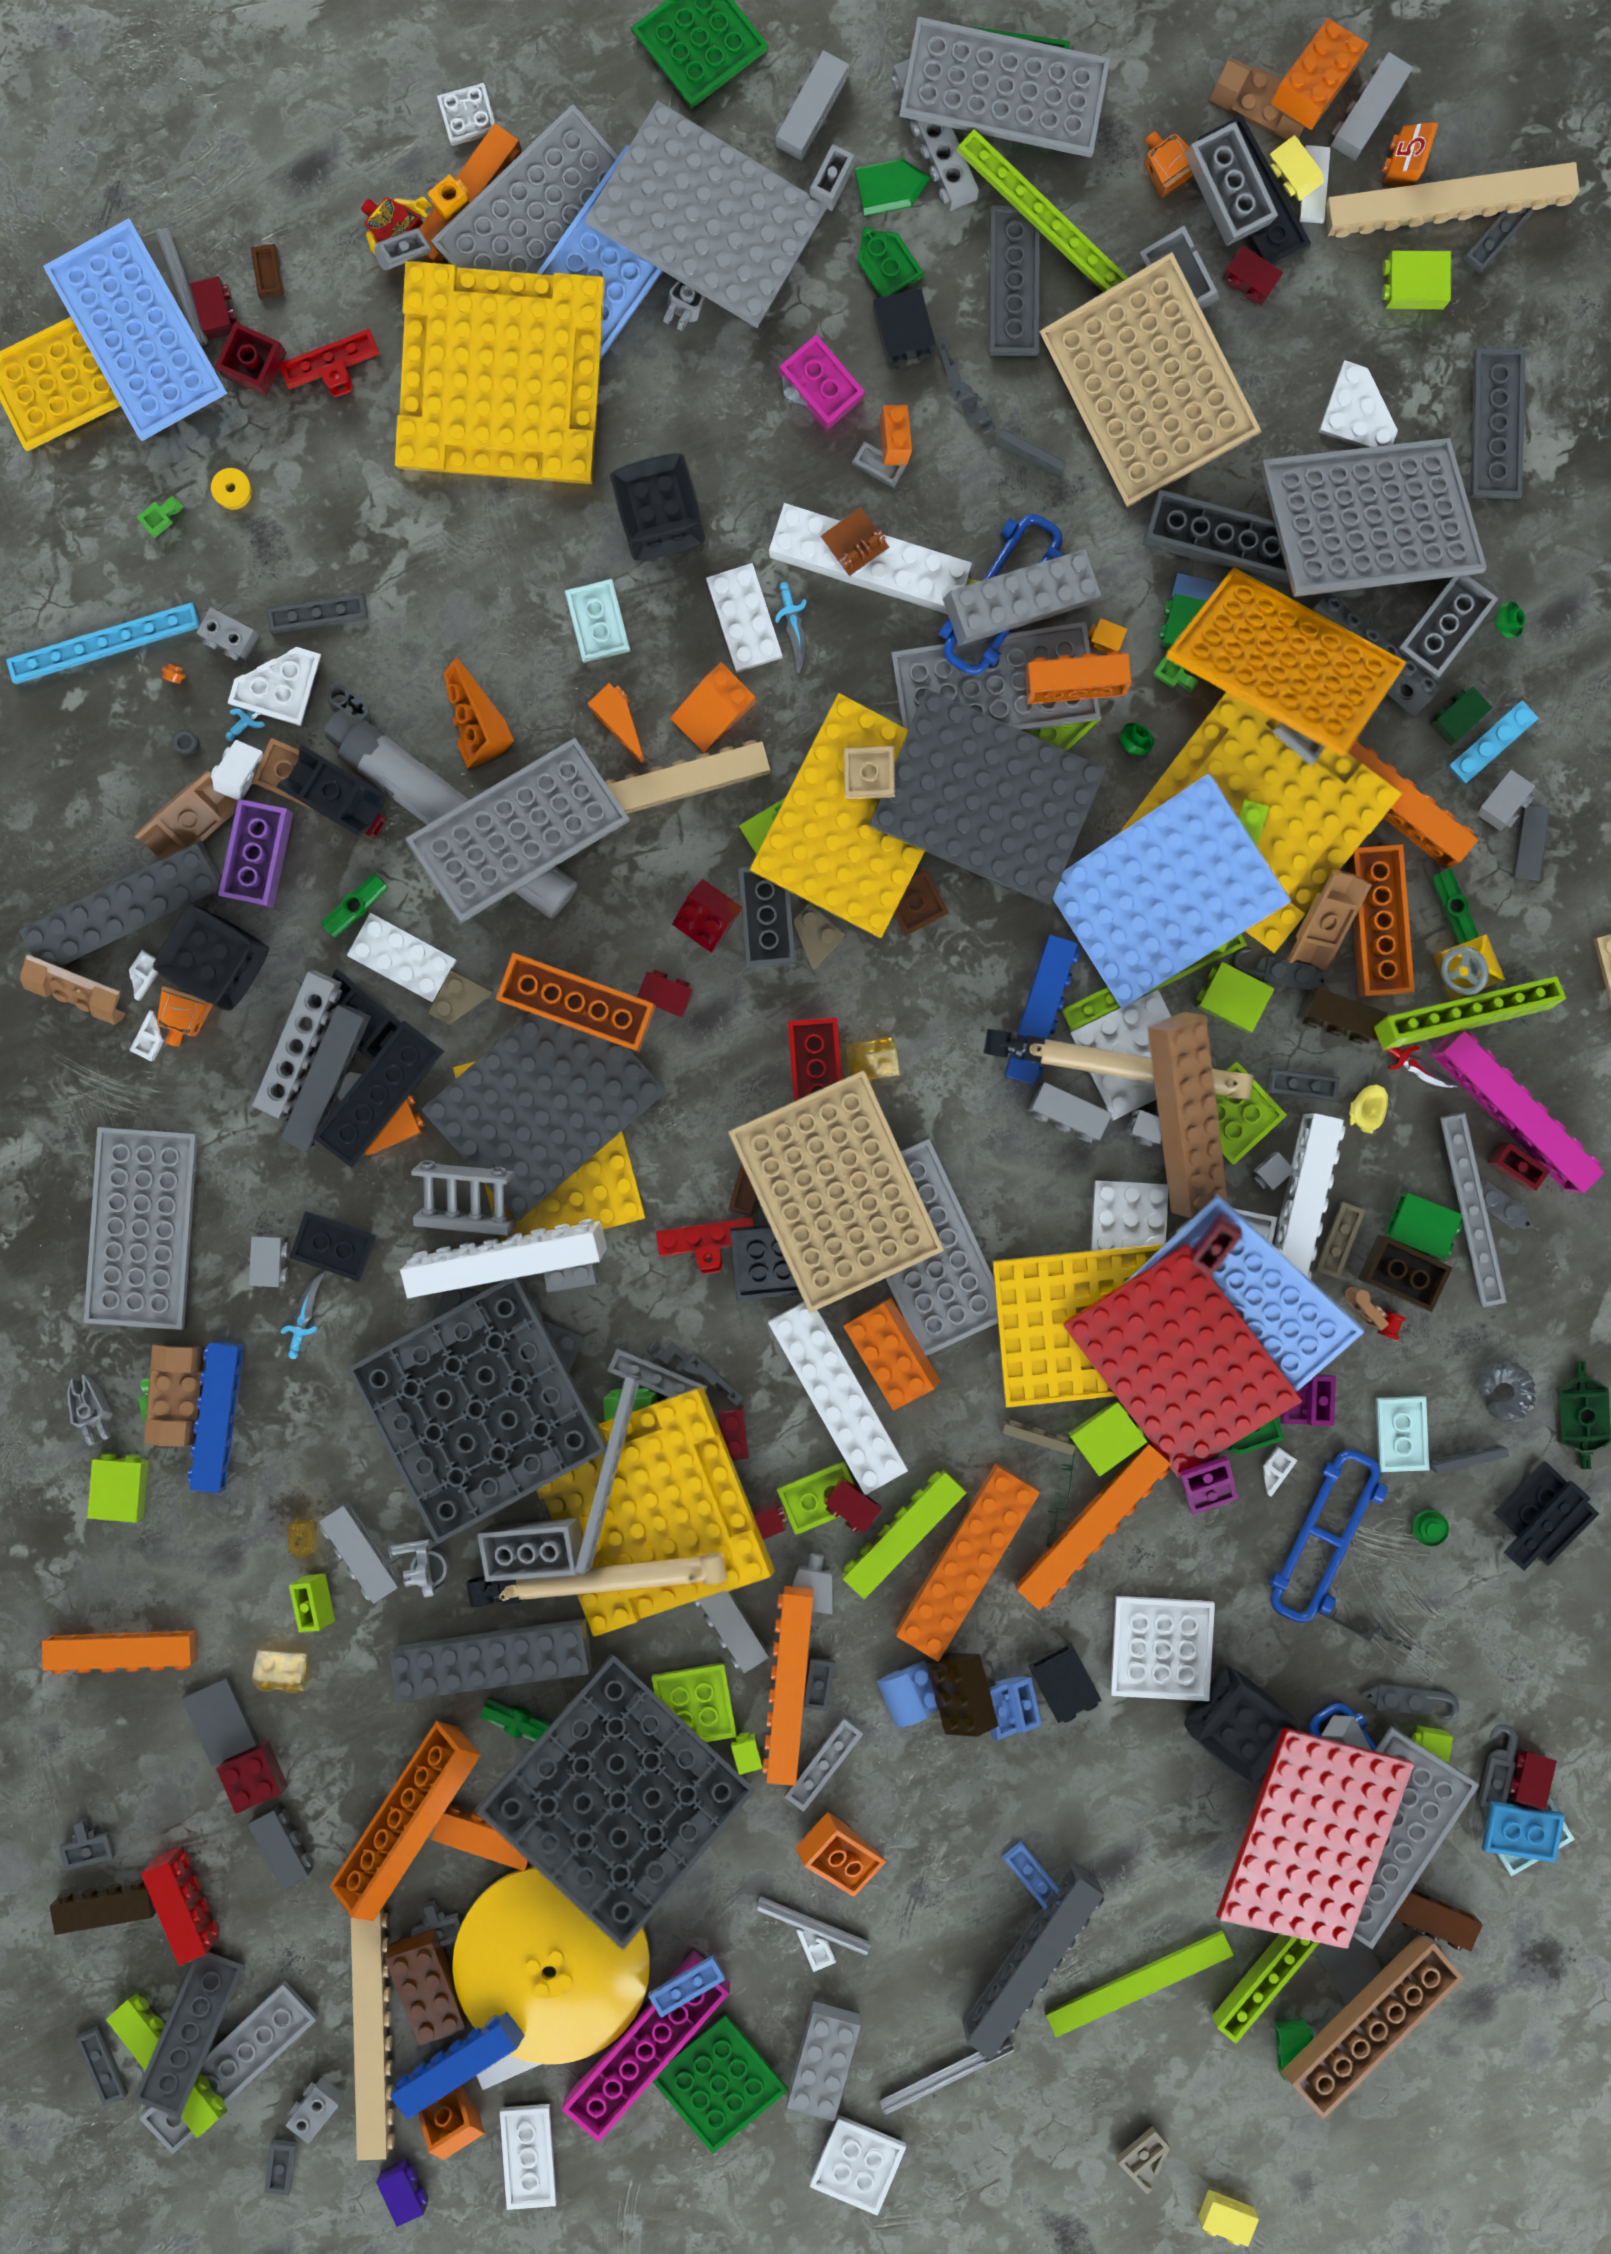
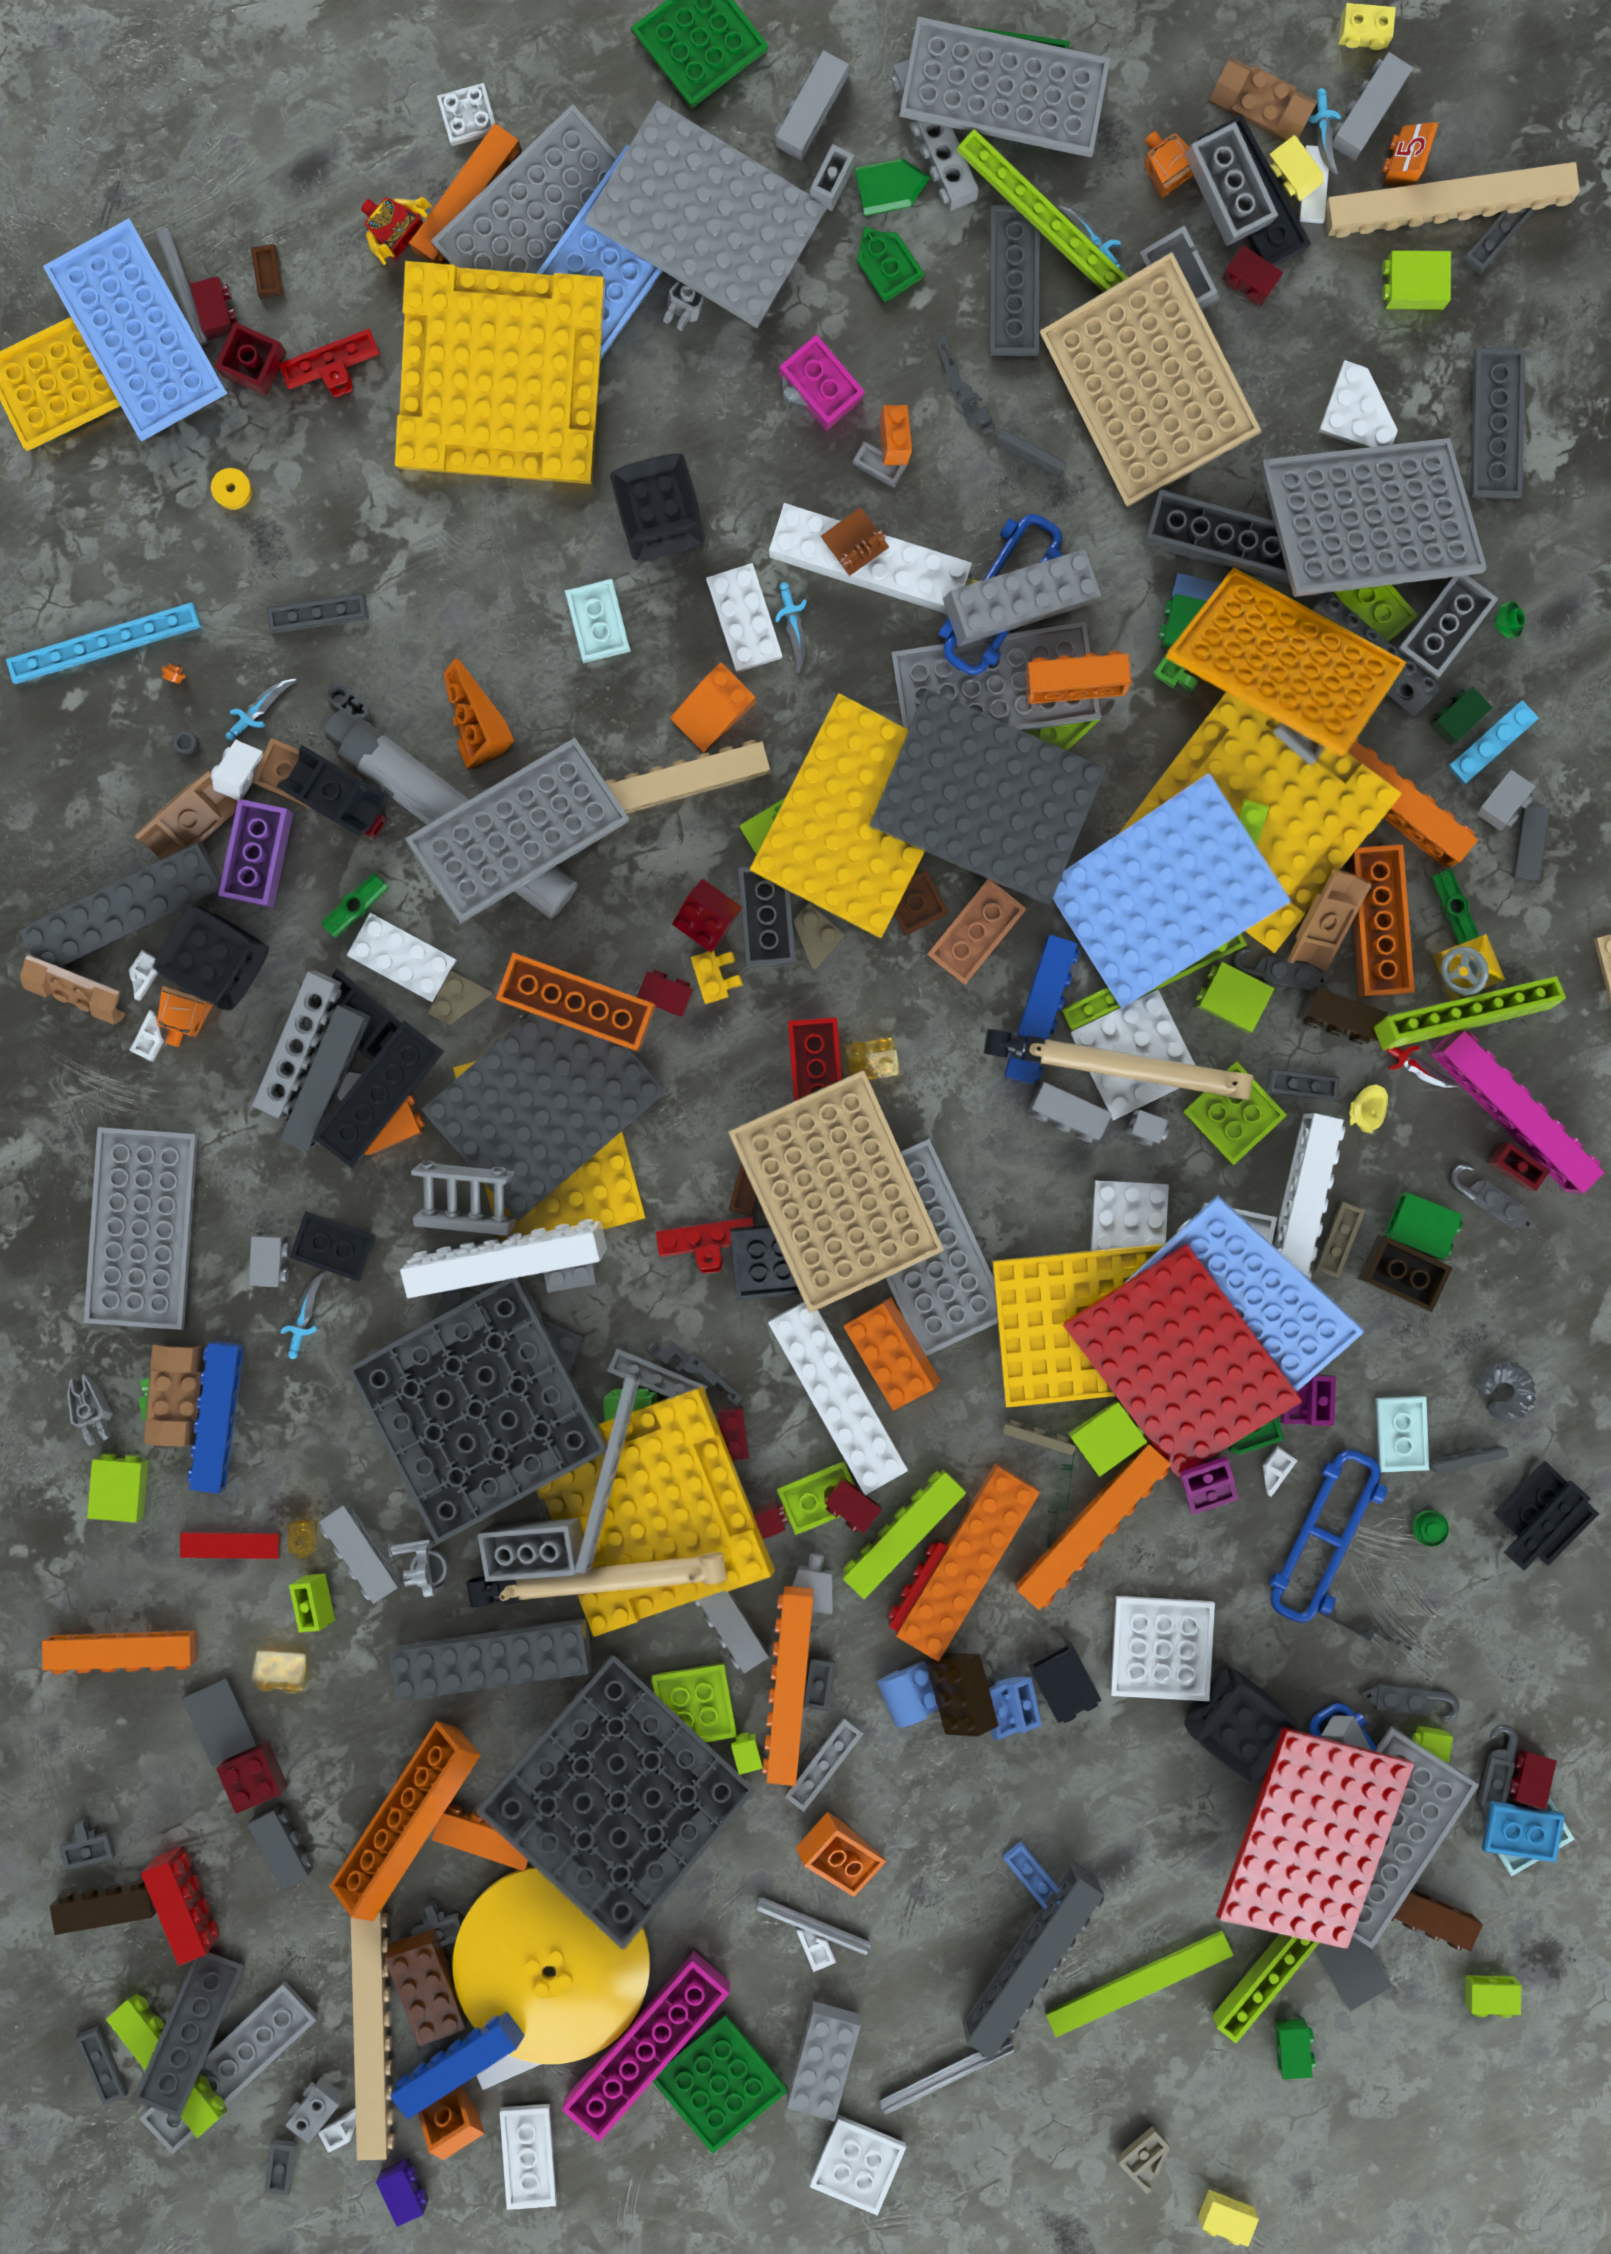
bright green plate [137,496,184,538] -> none
light grey brick [197,607,260,661] -> none
white plate [228,647,321,726] -> none
light grey brick [375,228,431,270] -> none
light orange brick [427,174,470,222] -> none
green piece [479,1697,551,1742] -> none
orange slope [588,683,646,766] -> none
medium blue plate [648,1955,726,2017] -> none
tan tile [844,746,895,799] -> none
black brick [873,288,936,366] -> none
light orange brick [1088,618,1128,654] -> none
green plate [1119,723,1155,755] -> none
medium nougat brick [1148,1012,1228,1219] -> none
dark red brick [1190,1213,1242,1276] -> none
light grey brick [1252,1152,1295,1190] -> none
orange brick [1271,18,1369,130] -> none
medium nougat brick [1281,1933,1464,2120] -> none
medium nougat plate [1343,1286,1389,1331] -> none
red bush [1377,1310,1406,1341] -> none
light grey tile [1439,1112,1507,1308] -> none
dark green plate [1555,1361,1611,1469] -> none
none -> red tile [180,1532,280,1559]
none -> white tile [318,2108,356,2153]
none -> yellow plate [690,951,743,1004]
none -> red plate [887,1538,948,1632]
none -> nougat plate [927,879,1026,986]
none -> piece [1058,206,1122,271]
none -> piece [1308,88,1342,174]
none -> lime plate [1333,585,1418,642]
none -> light yellow brick [1338,3,1396,50]
none -> lime brick [1464,1975,1522,2018]

